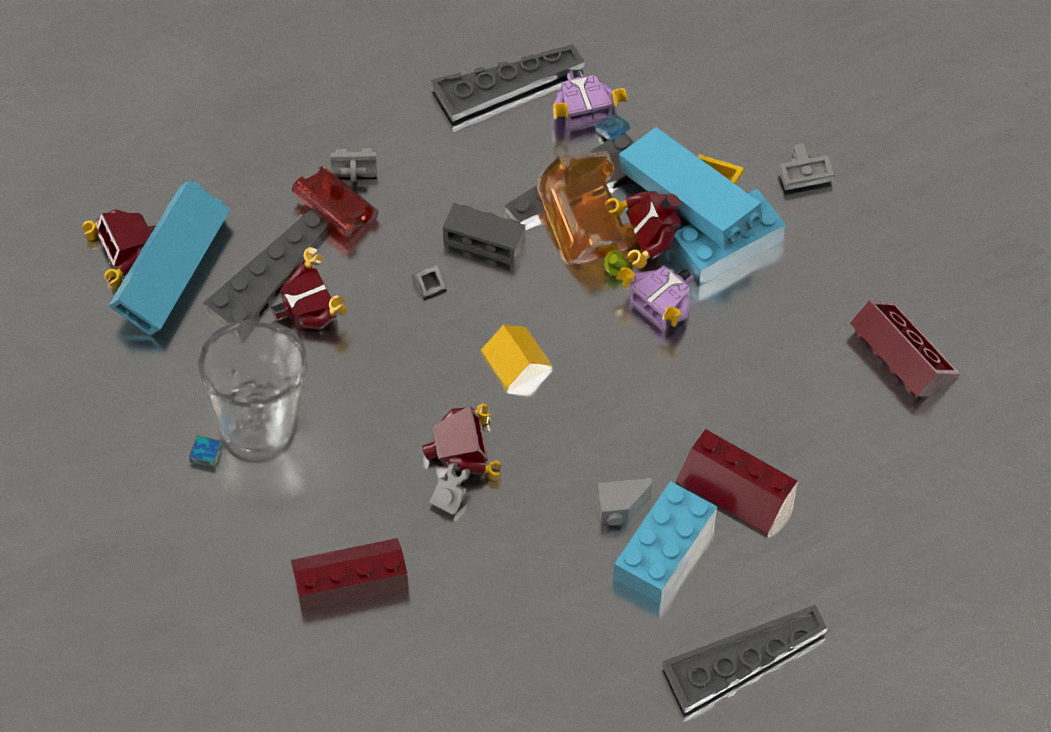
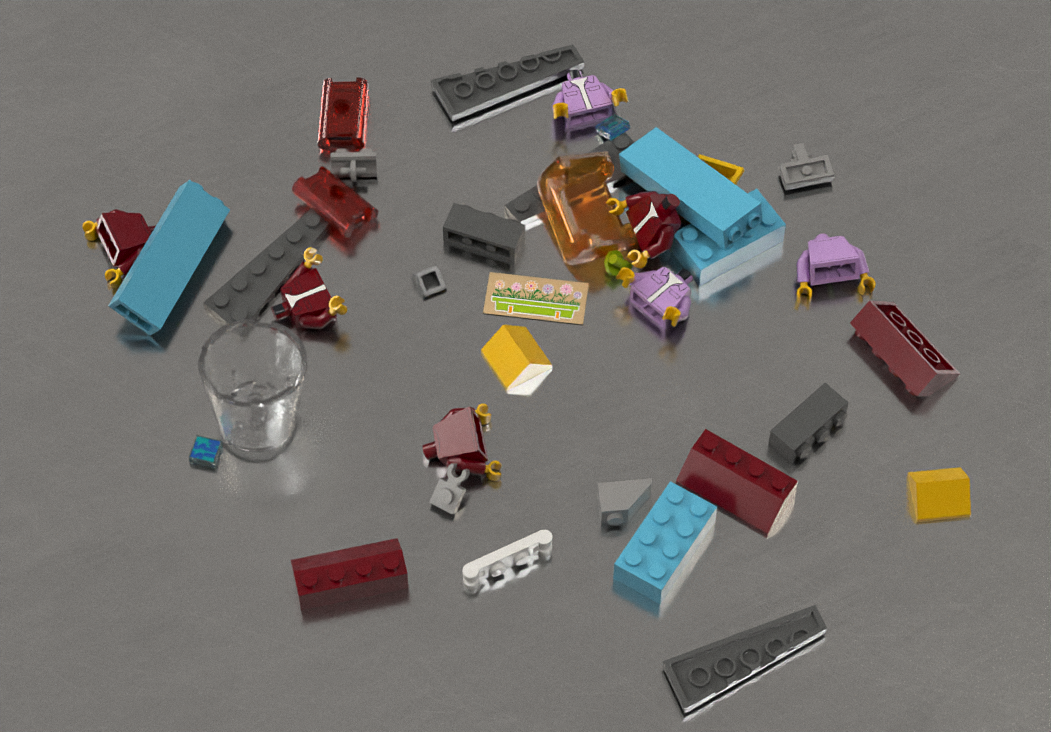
none -> clear red piece [317,77,369,151]
none -> white plate [462,530,553,590]
none -> sticker [483,272,589,325]
none -> dark grey brick [768,383,849,463]
none -> lavender torso [796,234,876,303]
none -> yellow slope [907,467,971,522]

